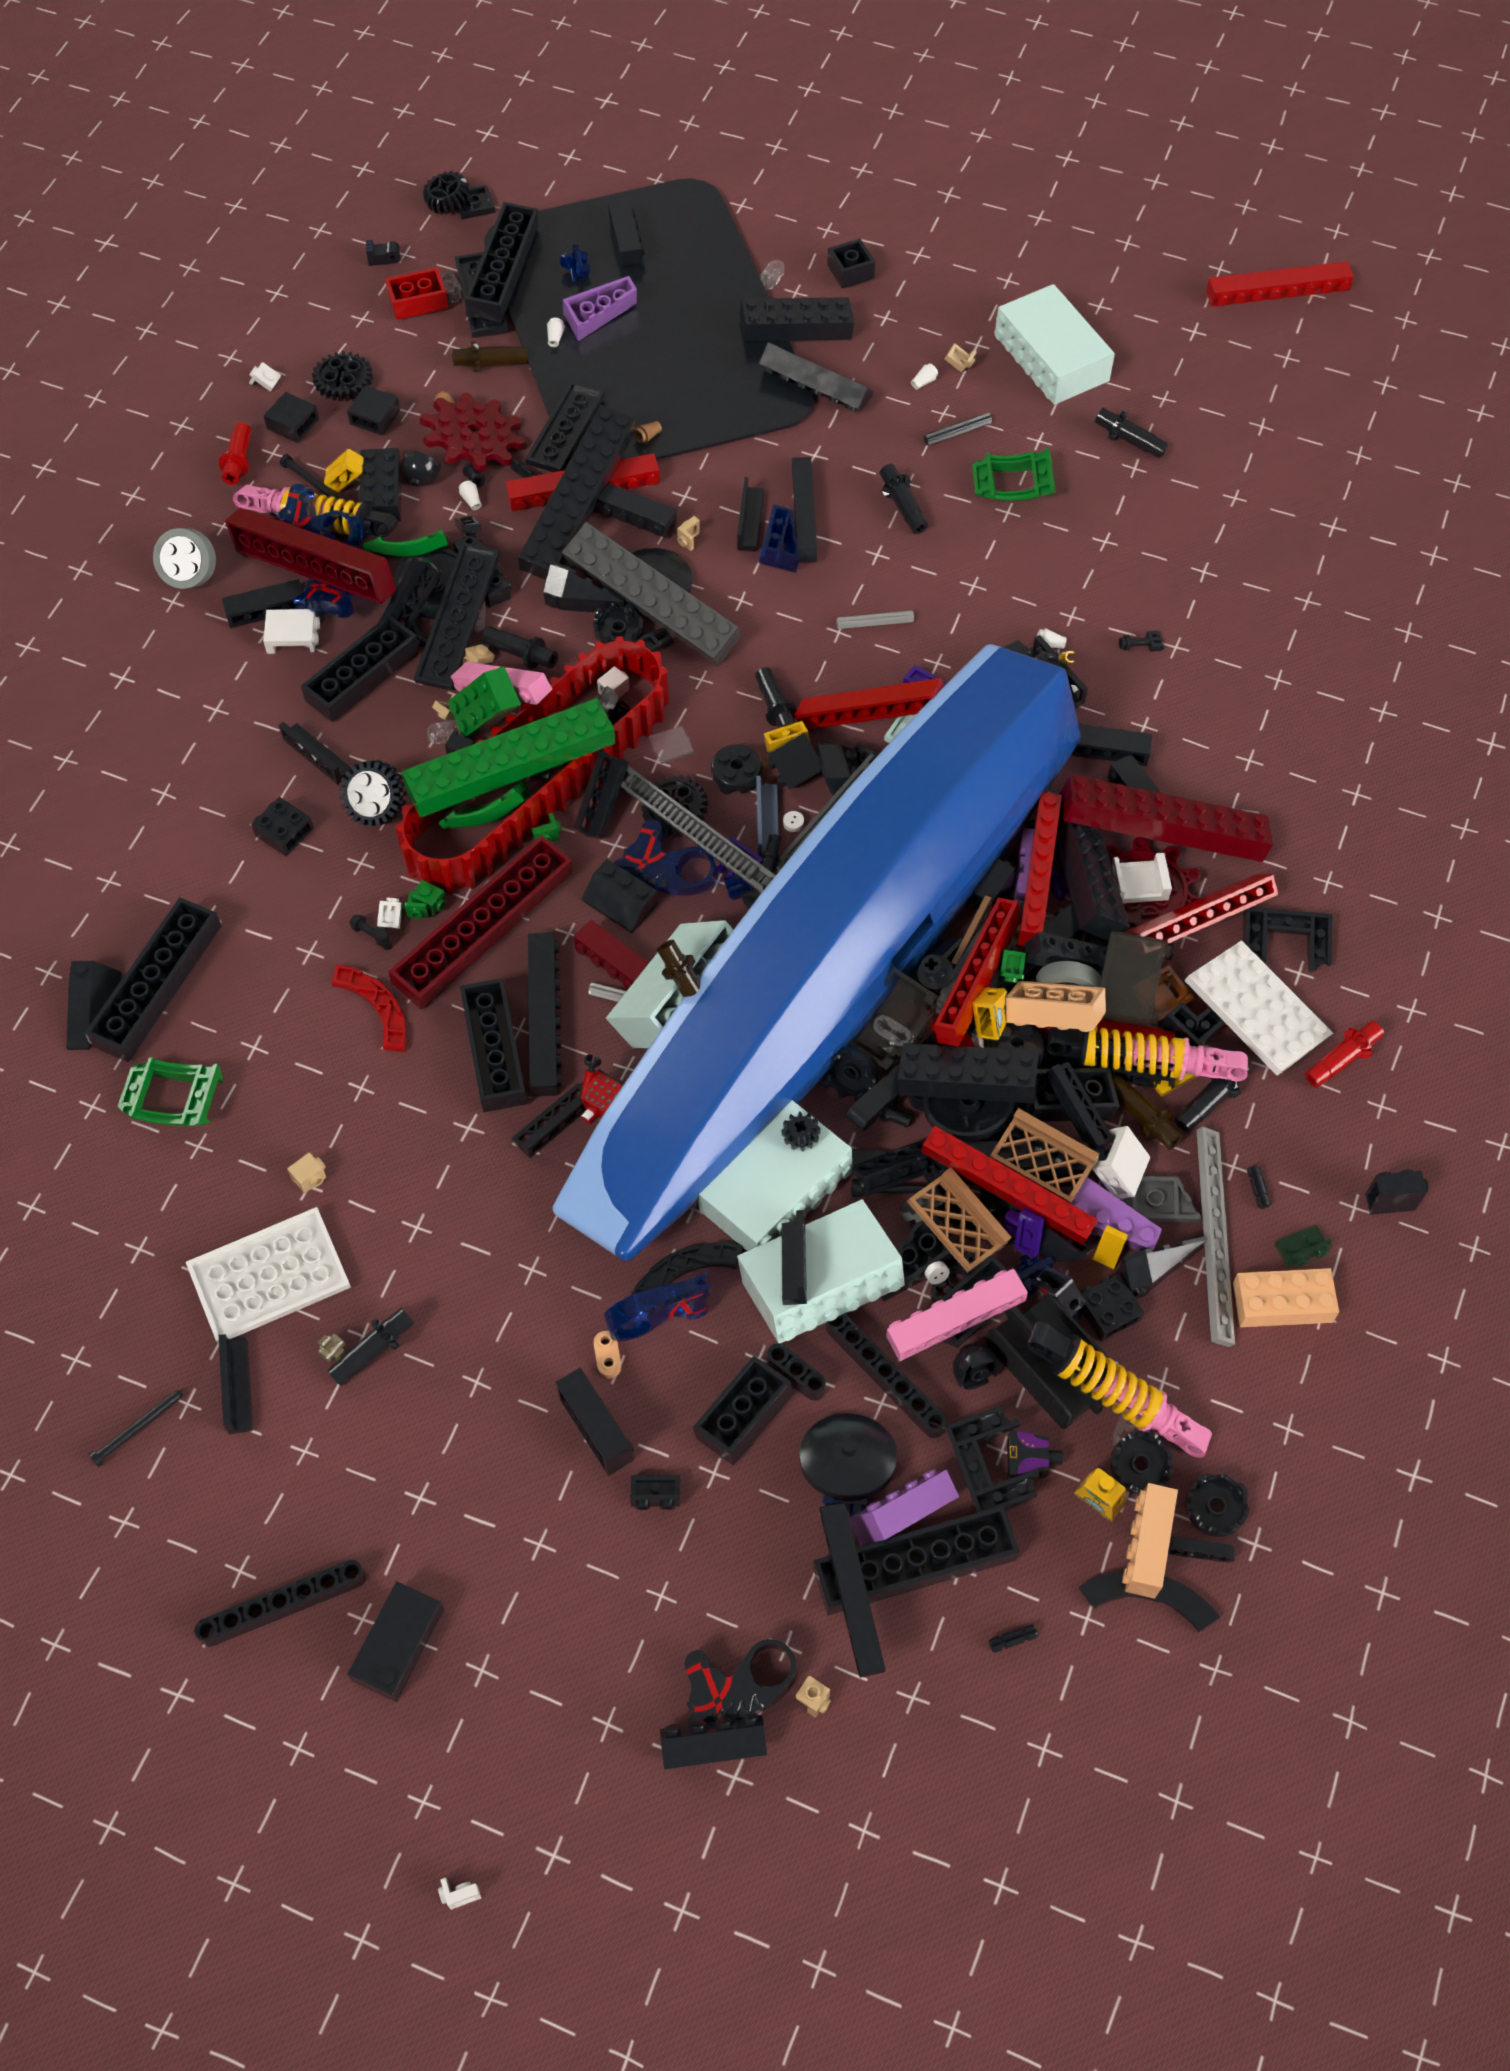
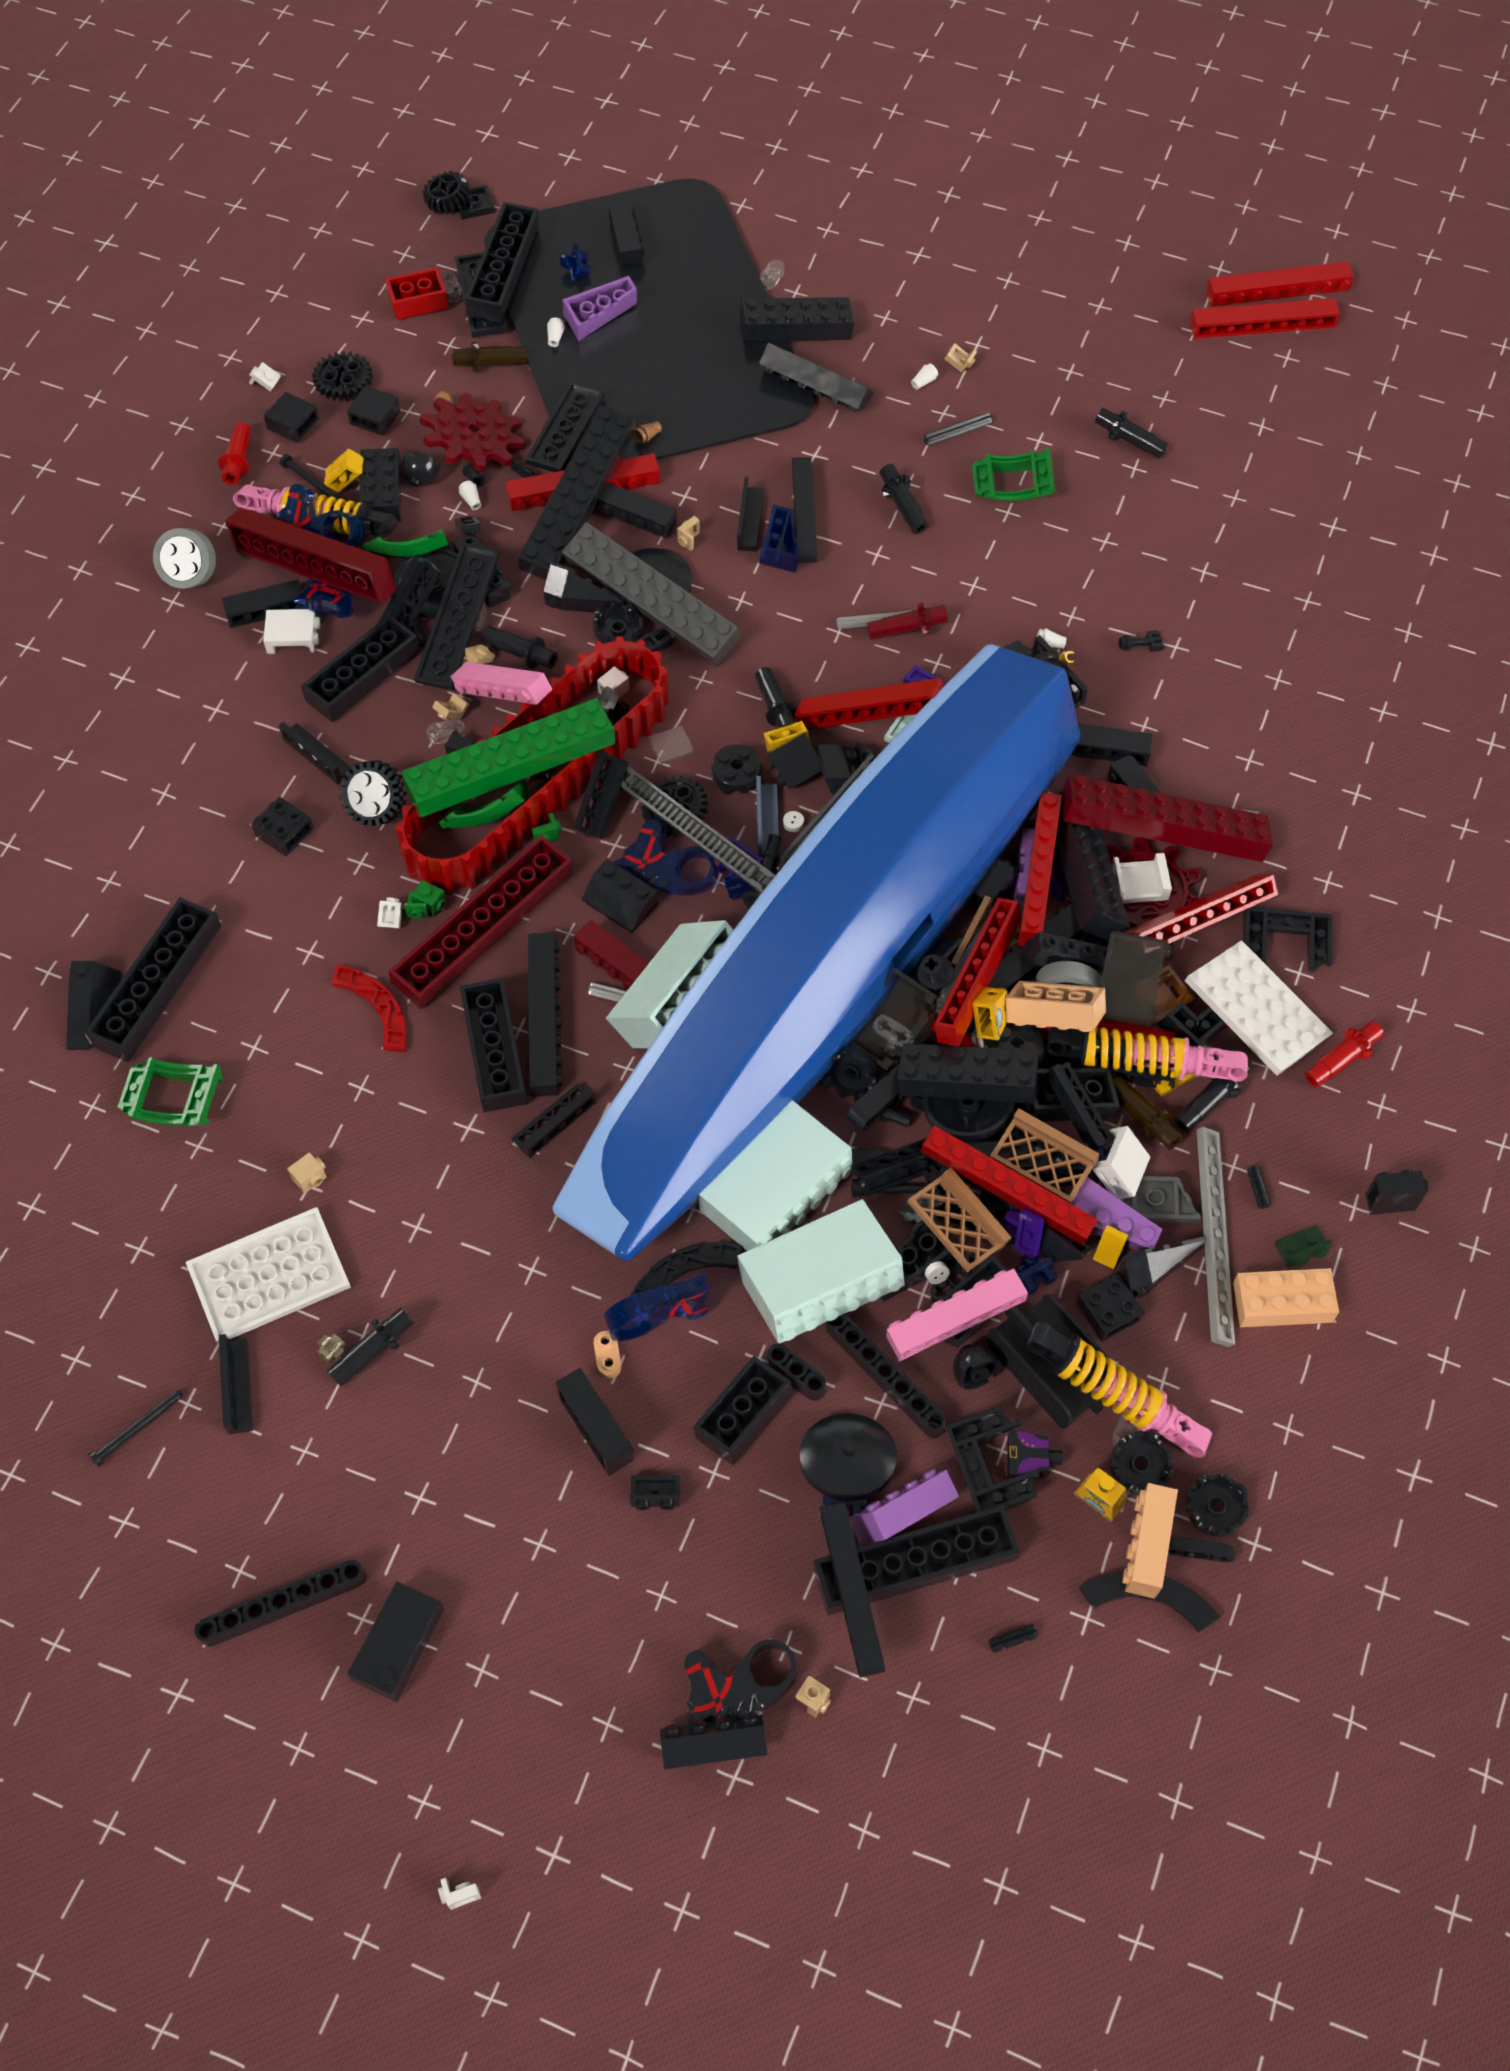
black hinge [350,915,392,950] -> none
black leg [366,240,400,266] -> none
green brick [448,666,521,737] -> none
red torso [581,1054,624,1125] -> none
dark brown gear [657,940,700,997] -> none
black gear [781,1111,821,1152] -> none
black fence [781,1210,807,1305] -> none
black brick [827,238,875,288] -> none
light aqua brick [994,284,1115,405] -> none
green bracket [999,949,1026,983] -> none
black torso [1031,1265,1085,1320] -> none
none -> dark red gear [867,603,948,640]
none -> red brick [1190,298,1340,339]

